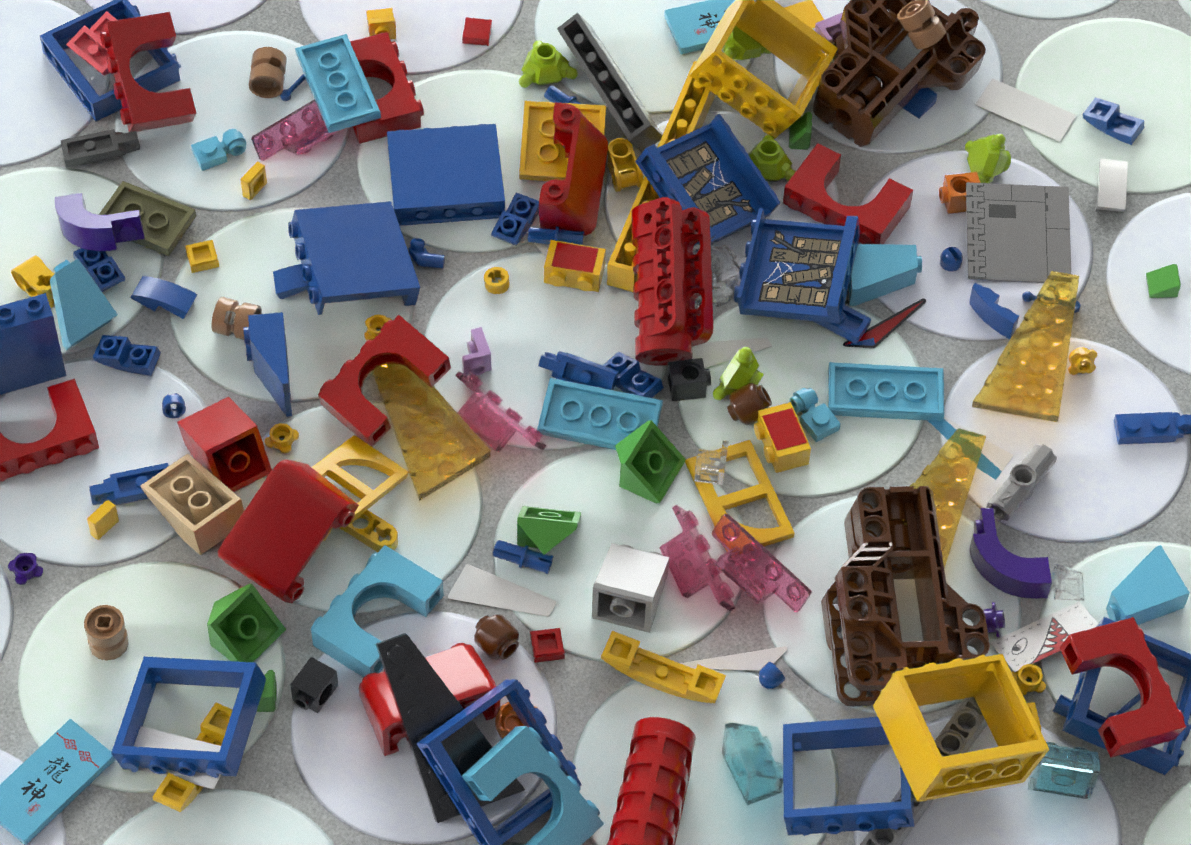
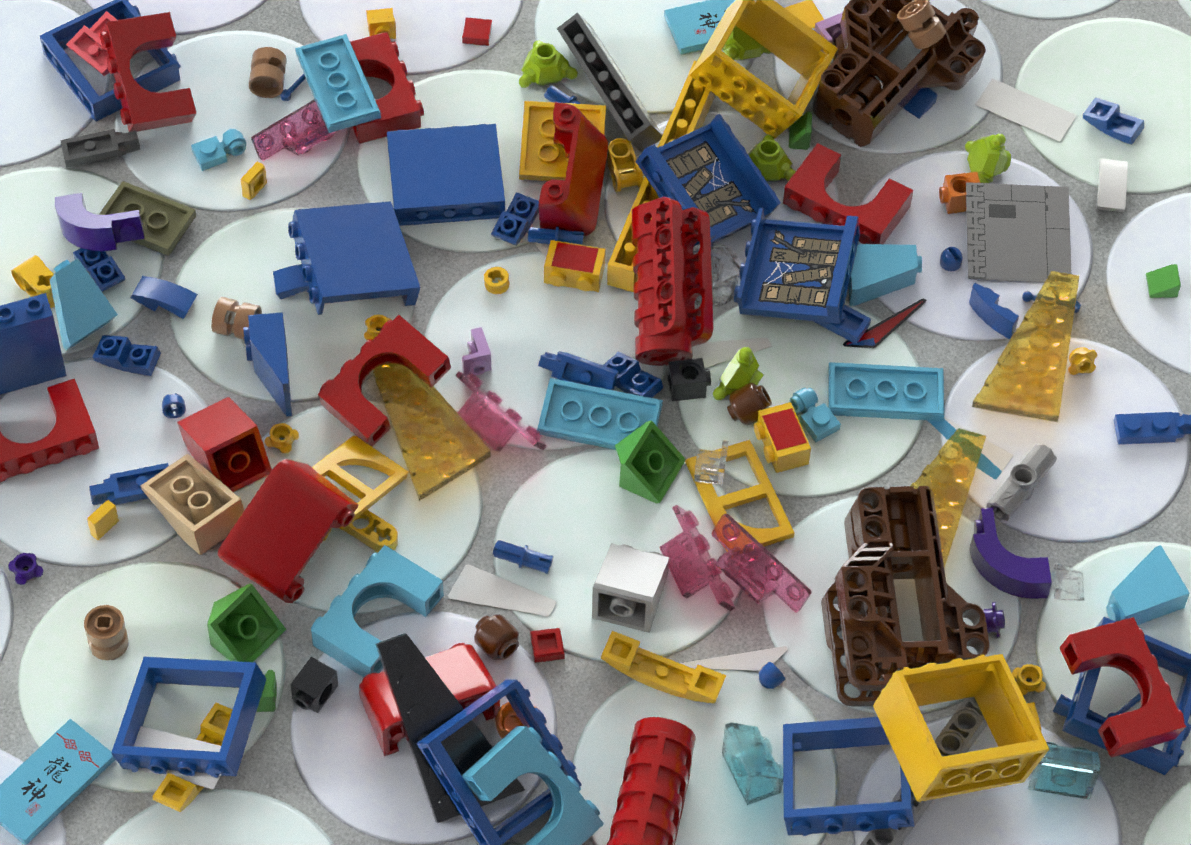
yellow tile [185,240,219,273] -> none
blue arm [408,238,445,269] -> none
bright green slope [517,506,581,555] -> none
white sticker [990,601,1098,672] -> none

